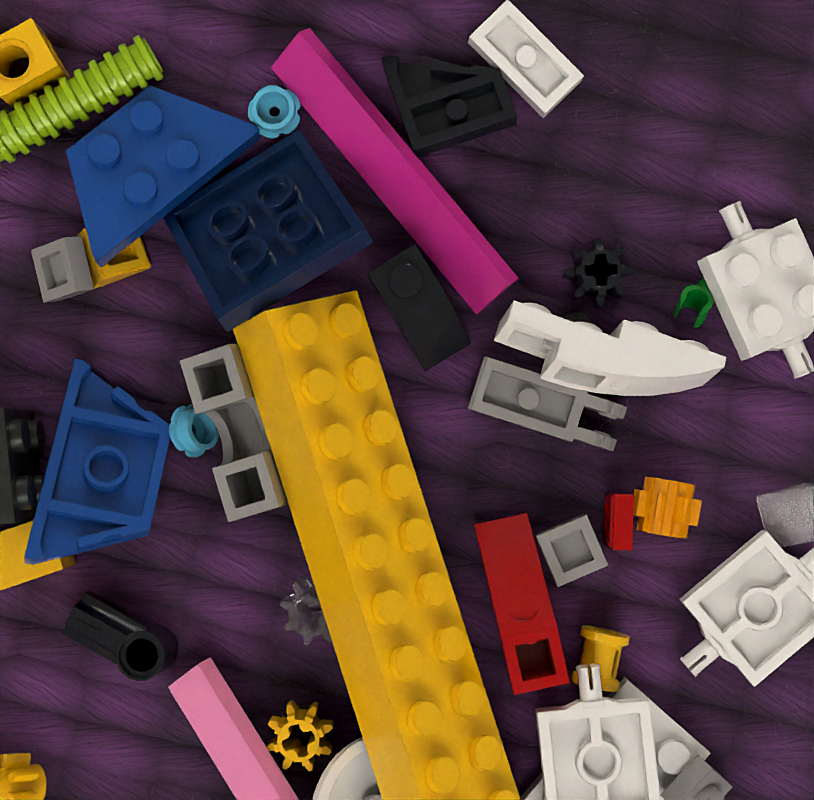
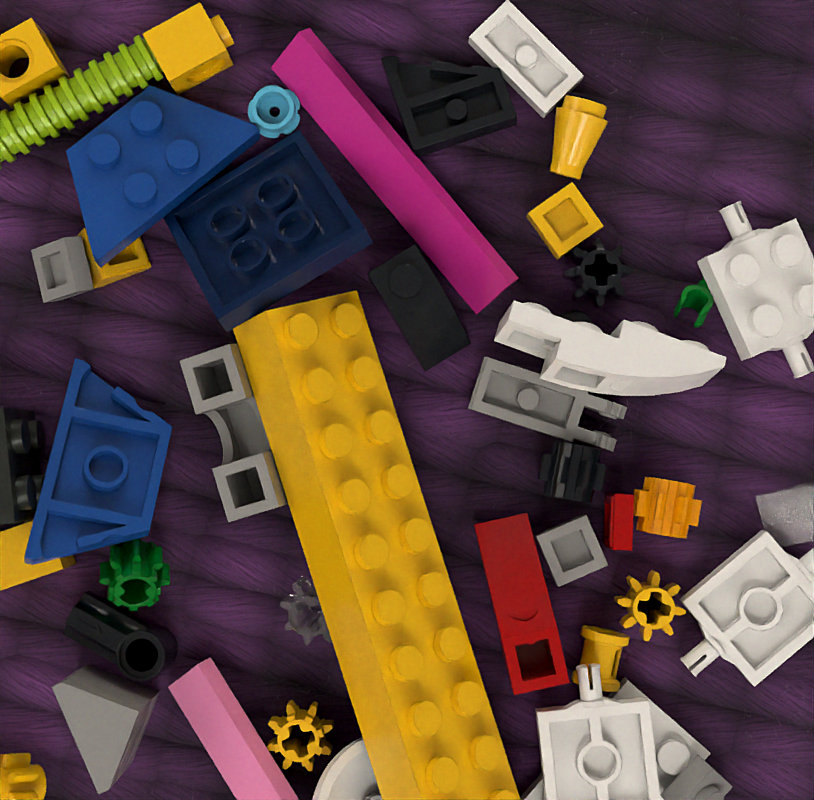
medium azure plate [169,404,219,457] -> none
none -> light grey slope [52,664,160,794]
none -> green gear [100,538,170,611]
none -> yellow brick [142,2,235,95]
none -> yellow plate [526,182,604,260]
none -> black gear [537,441,607,503]
none -> yellow cone [549,95,608,180]
none -> yellow gear [614,570,686,641]

